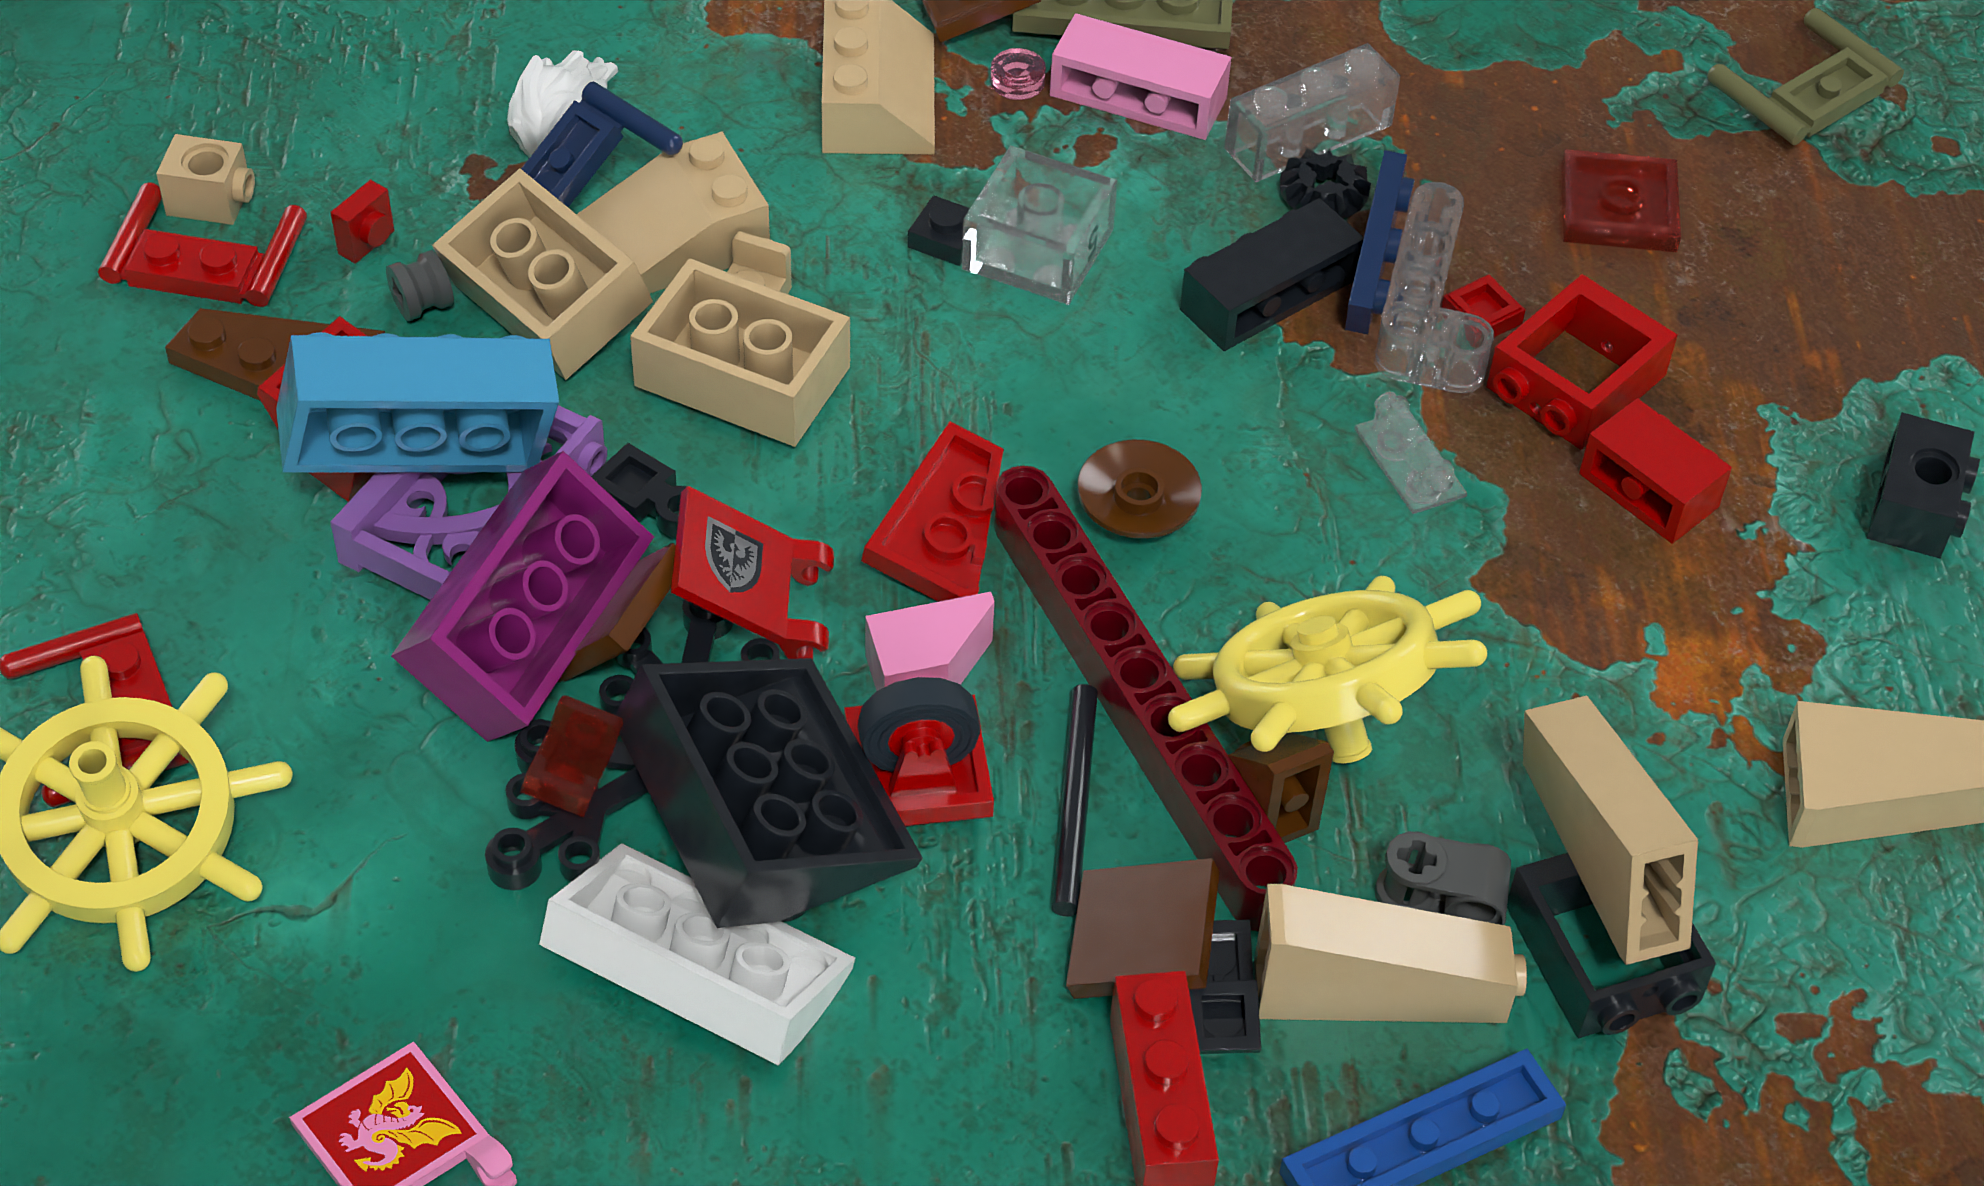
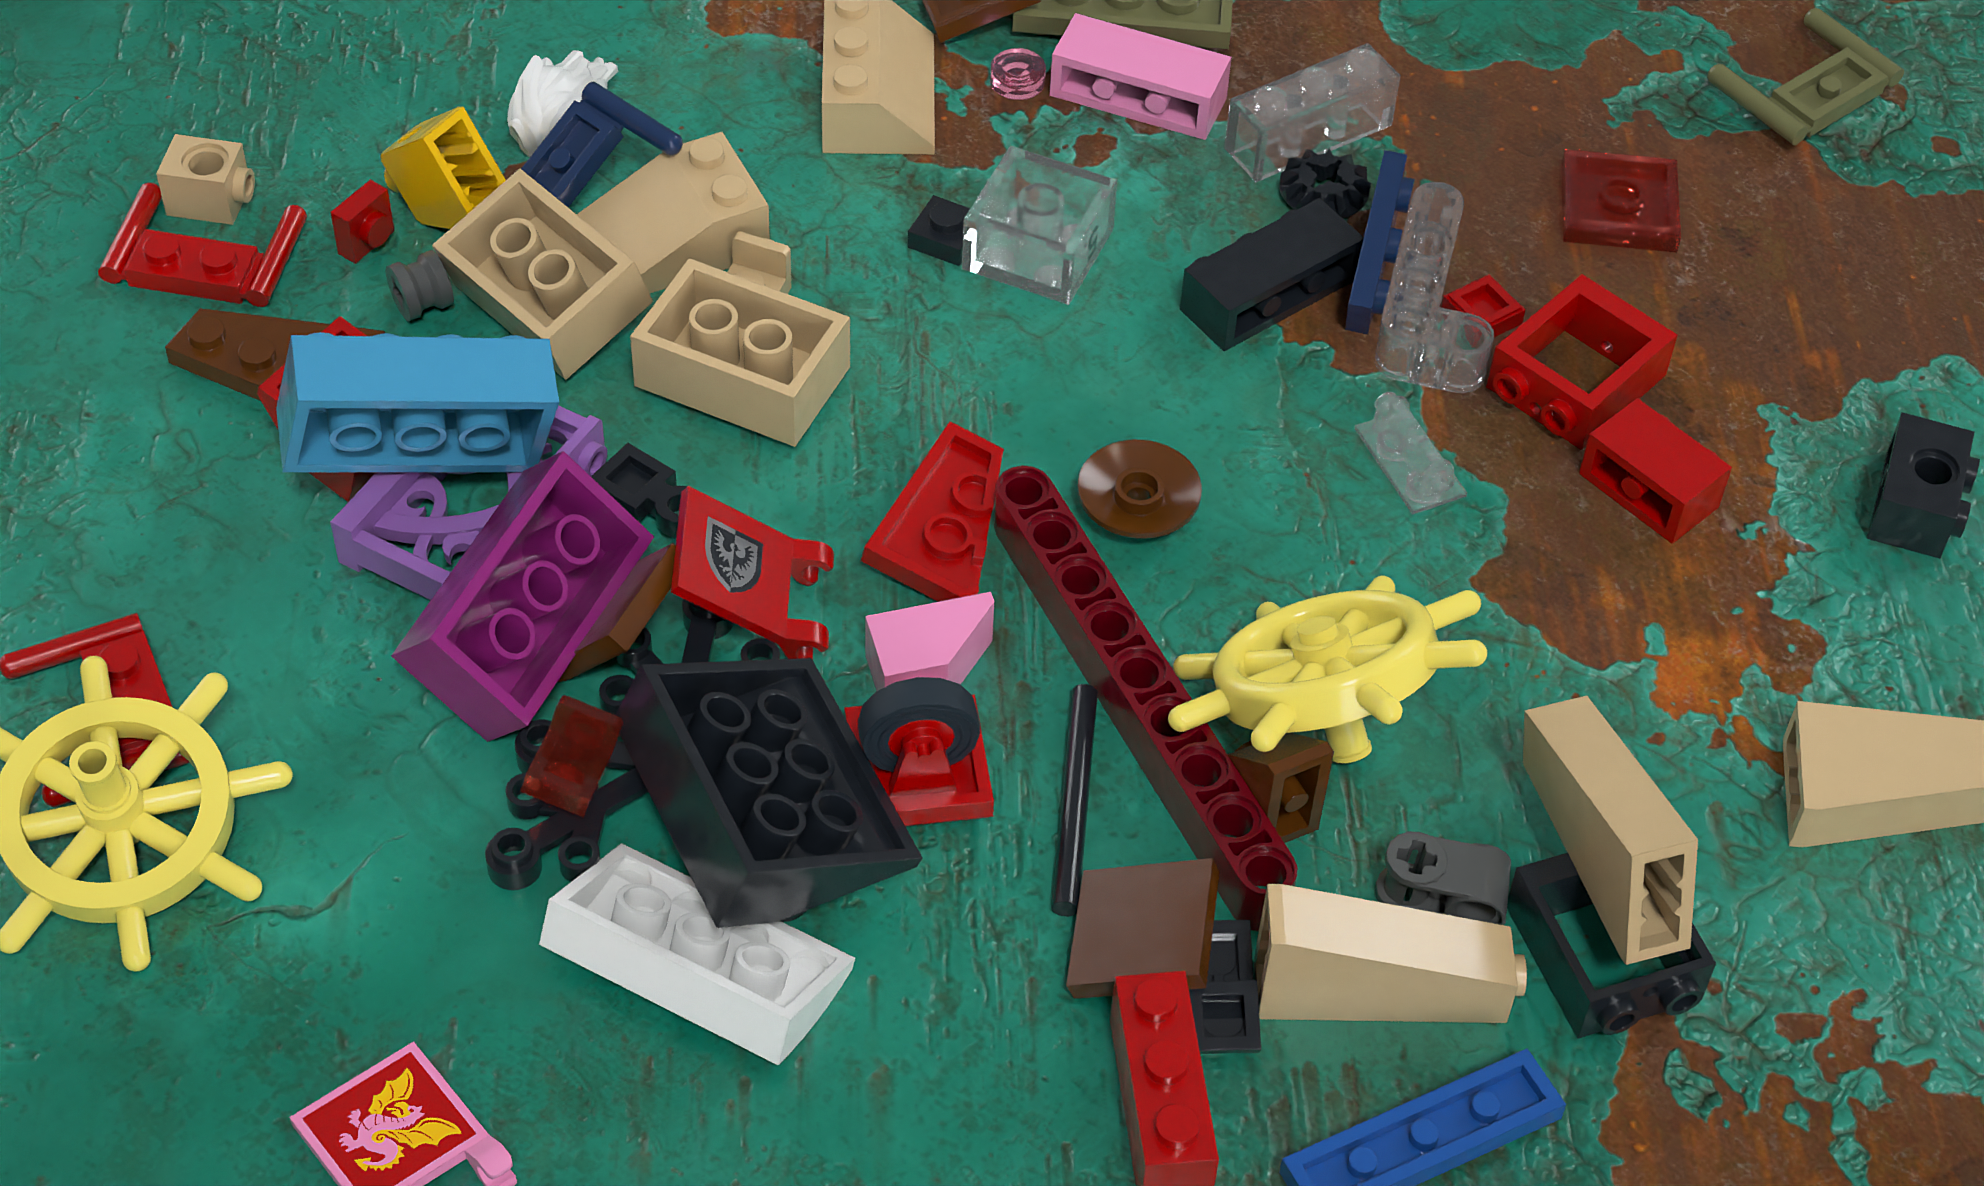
none -> yellow torso [381,106,506,229]

